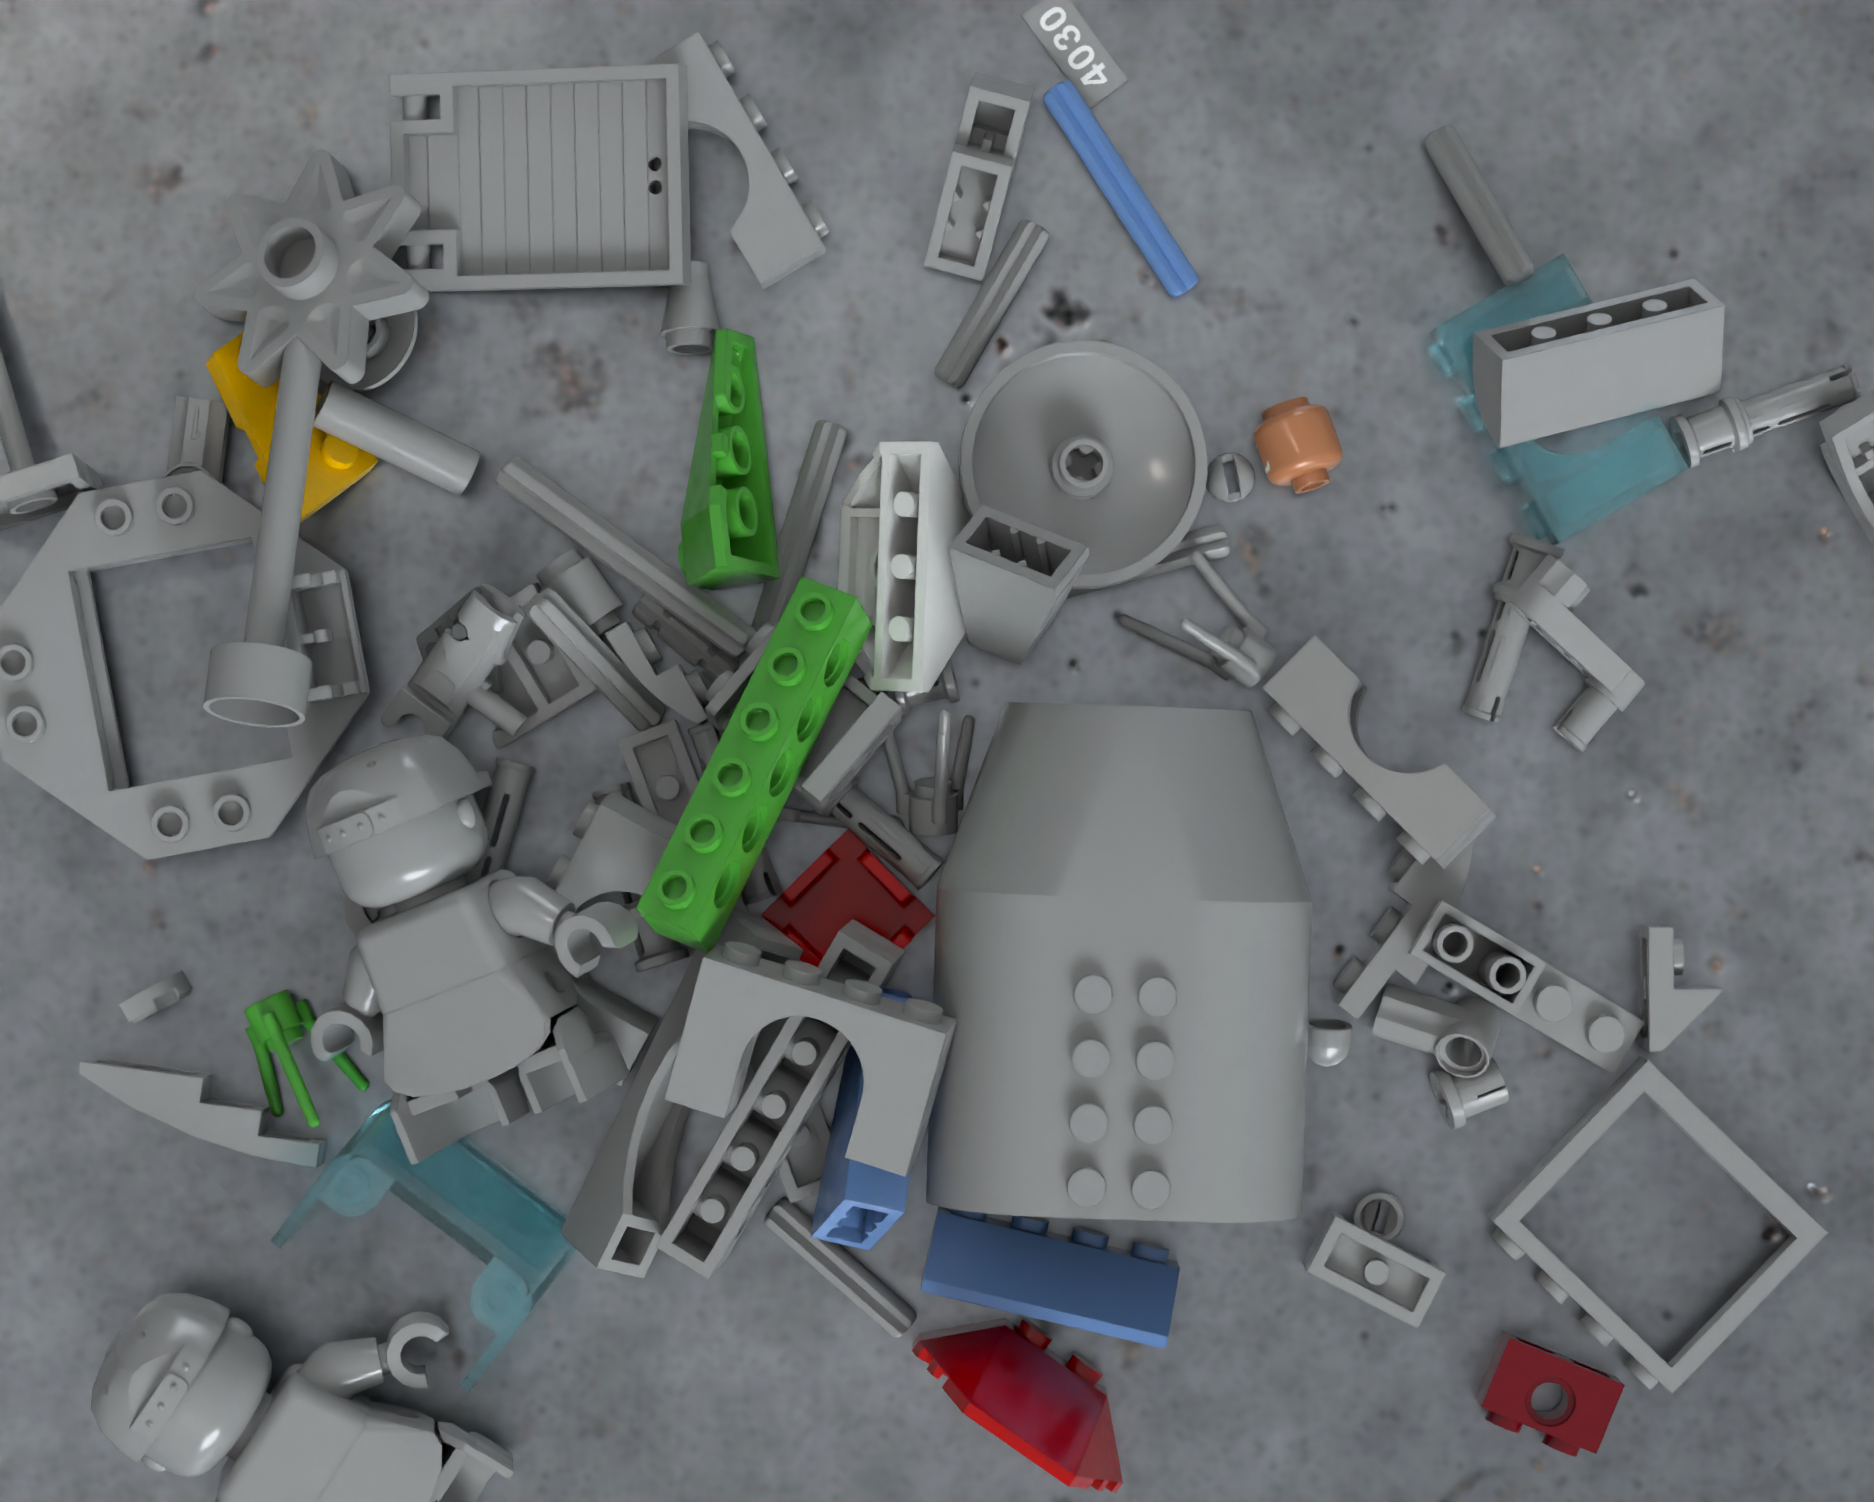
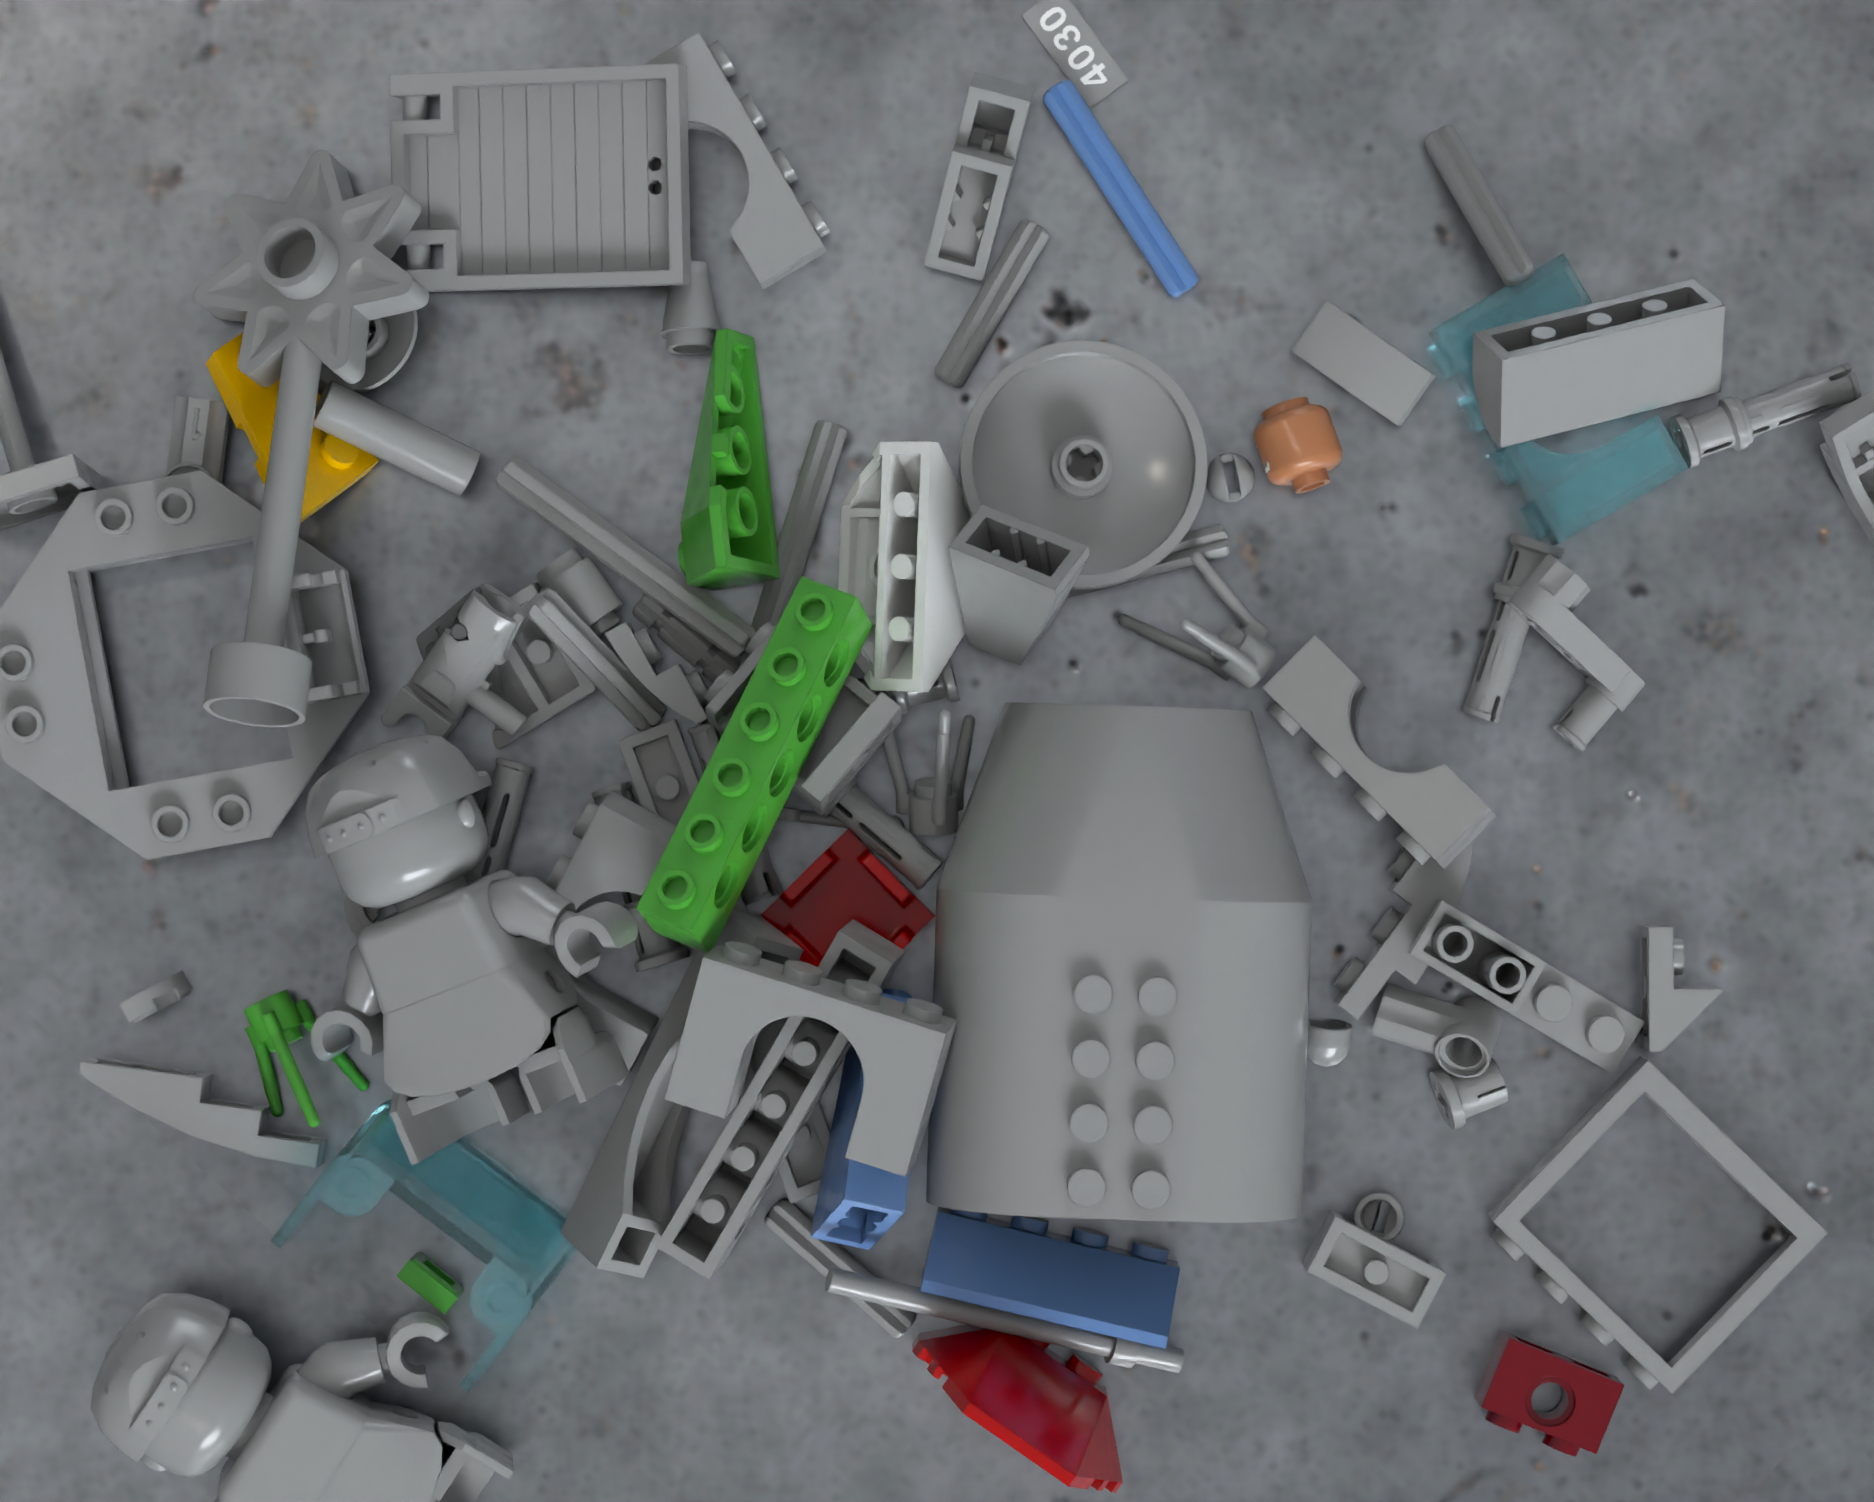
none -> bright green tile [397,1253,464,1315]
none -> light grey bar [825,1267,1184,1373]
none -> light grey slope [1291,300,1436,426]

